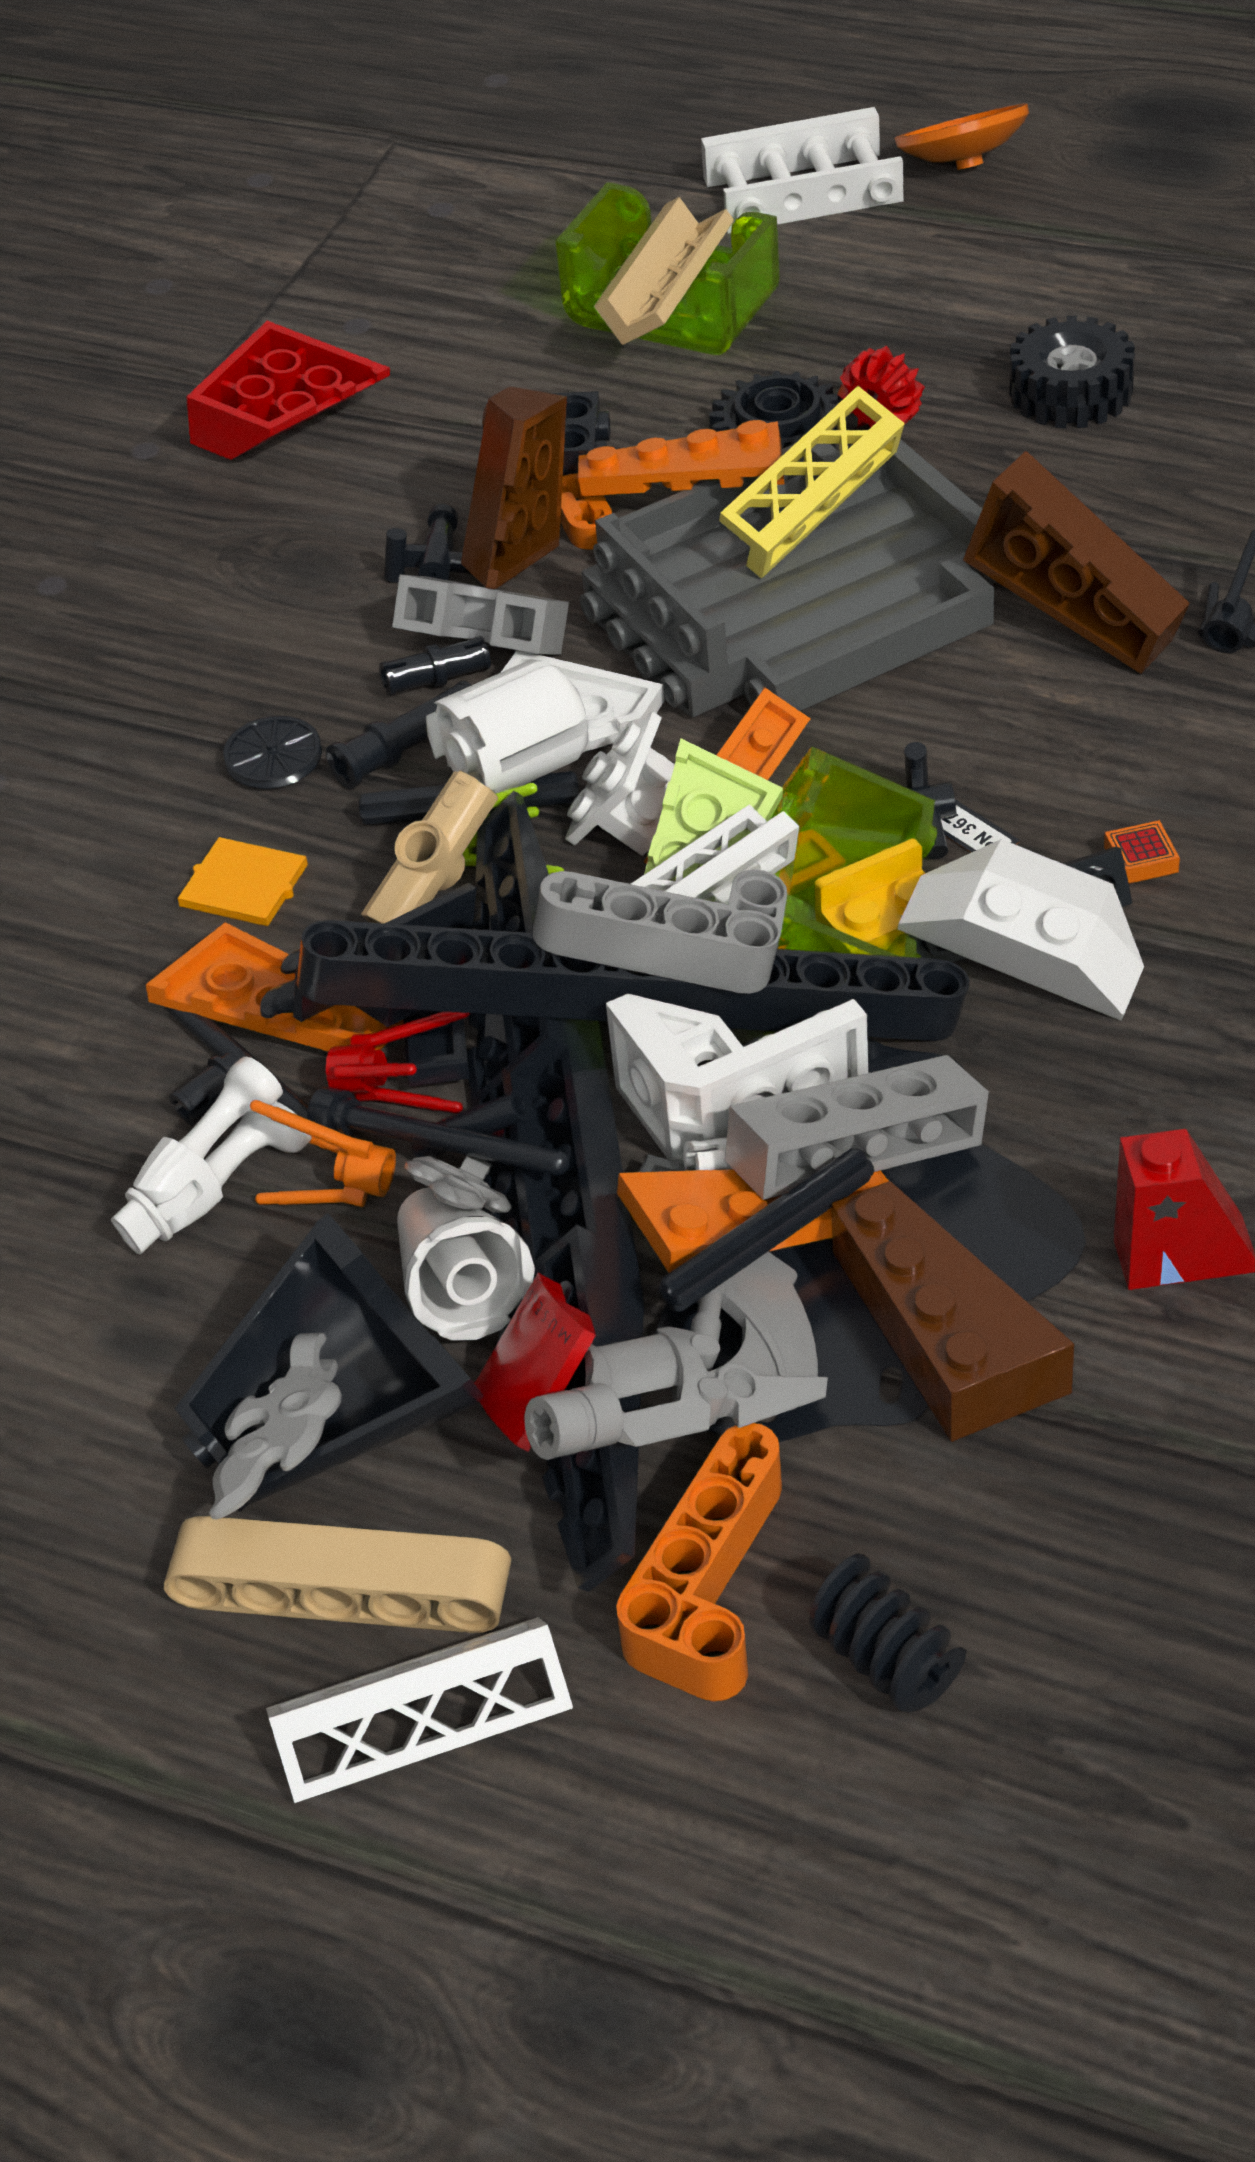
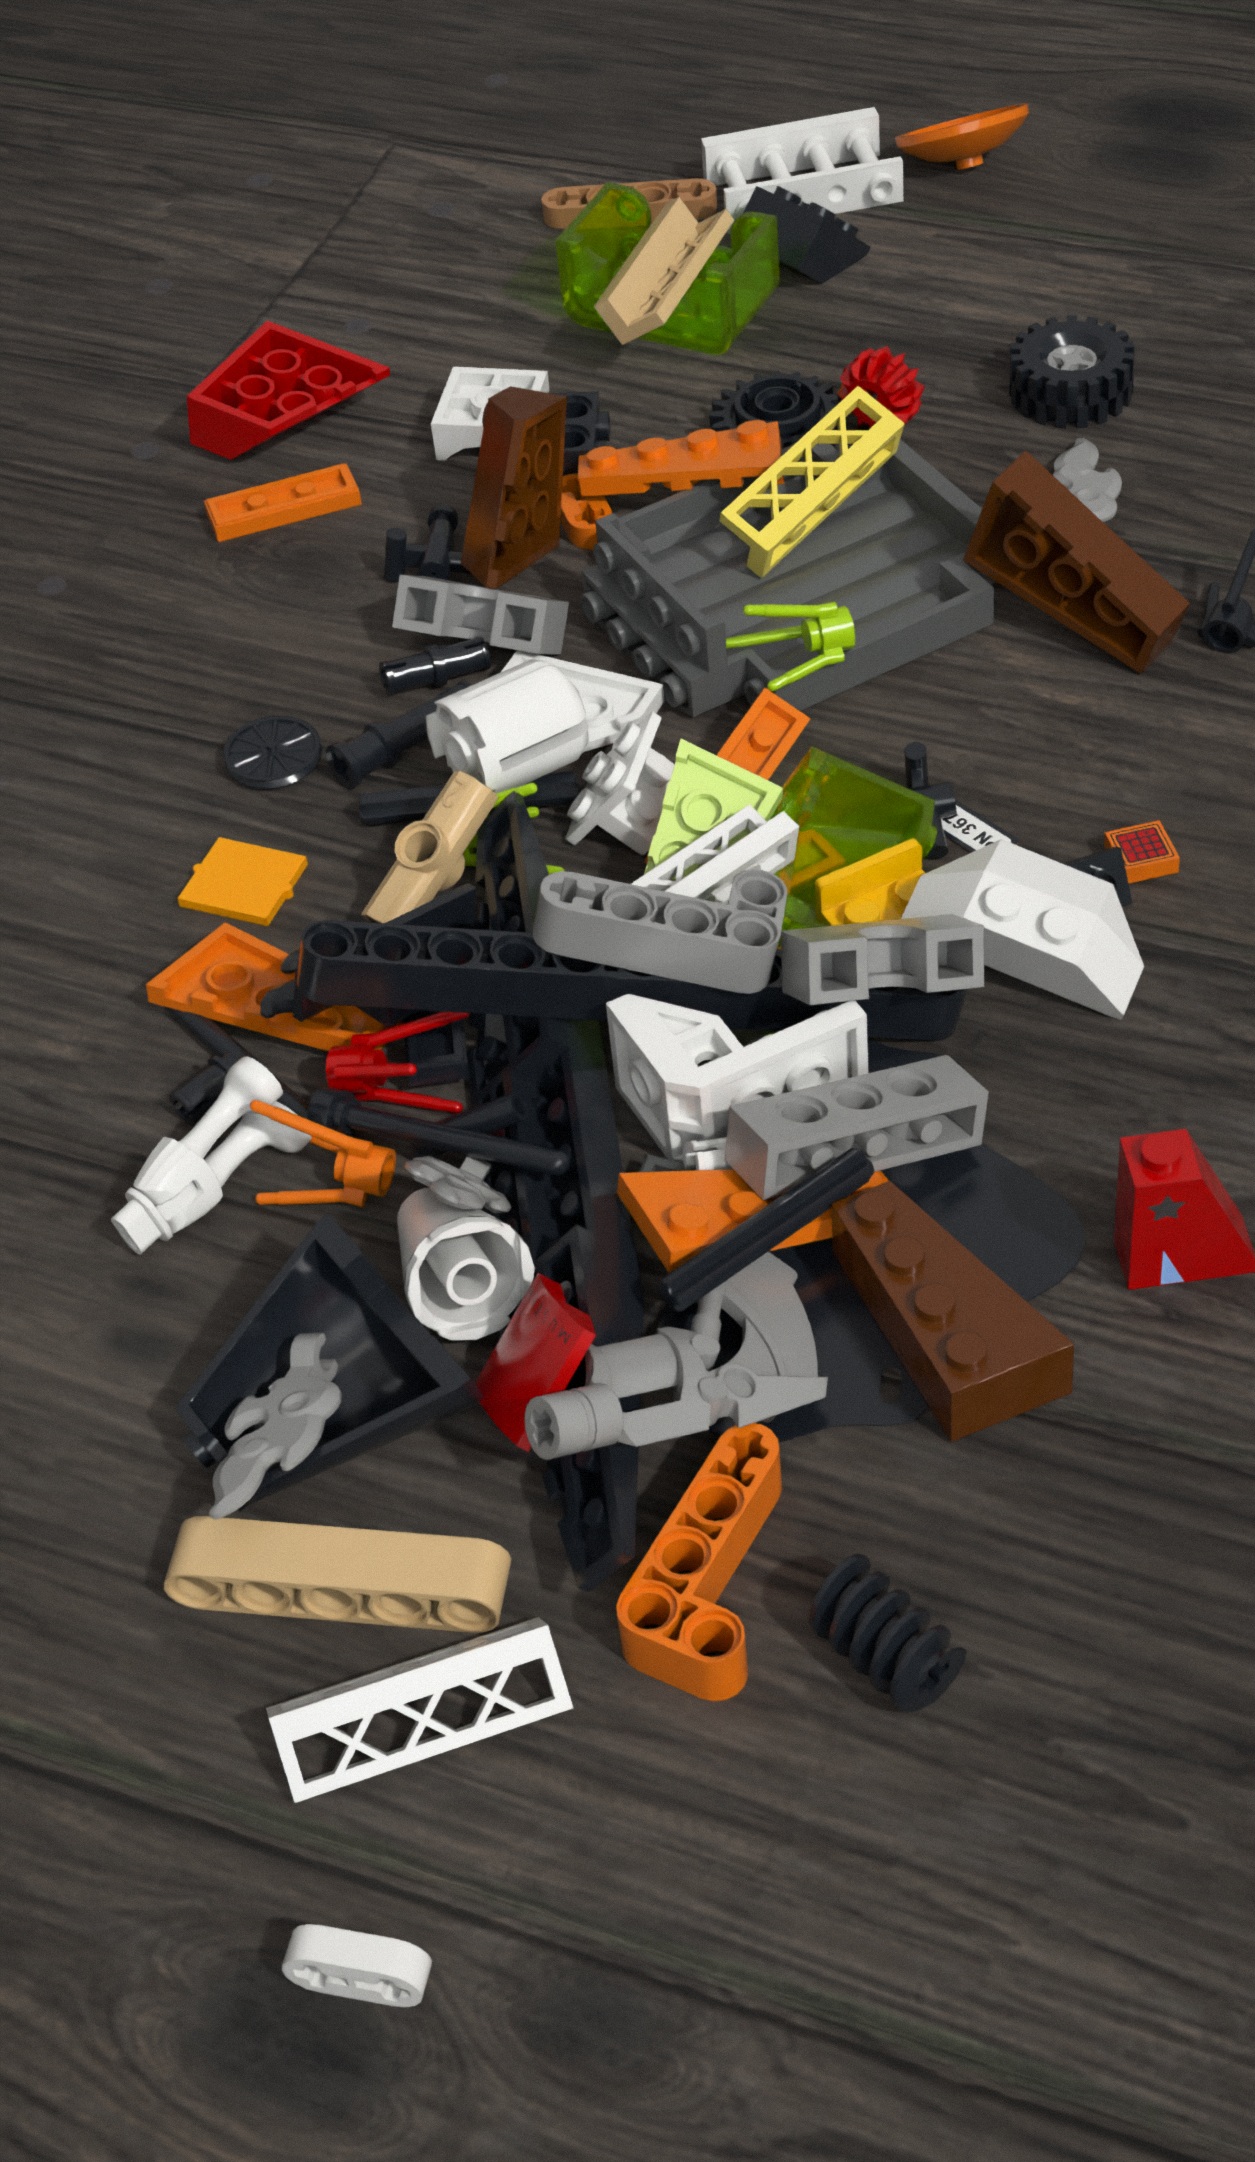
none -> orange tile [204,463,362,542]
none -> white beam [282,1924,432,2007]
none -> white piece [431,366,549,461]
none -> medium nougat beam [541,178,718,229]
none -> lime plant [726,602,855,692]
none -> black slope [731,186,871,284]
none -> light grey arch [781,914,984,1005]
none -> light grey piece [1053,438,1122,522]

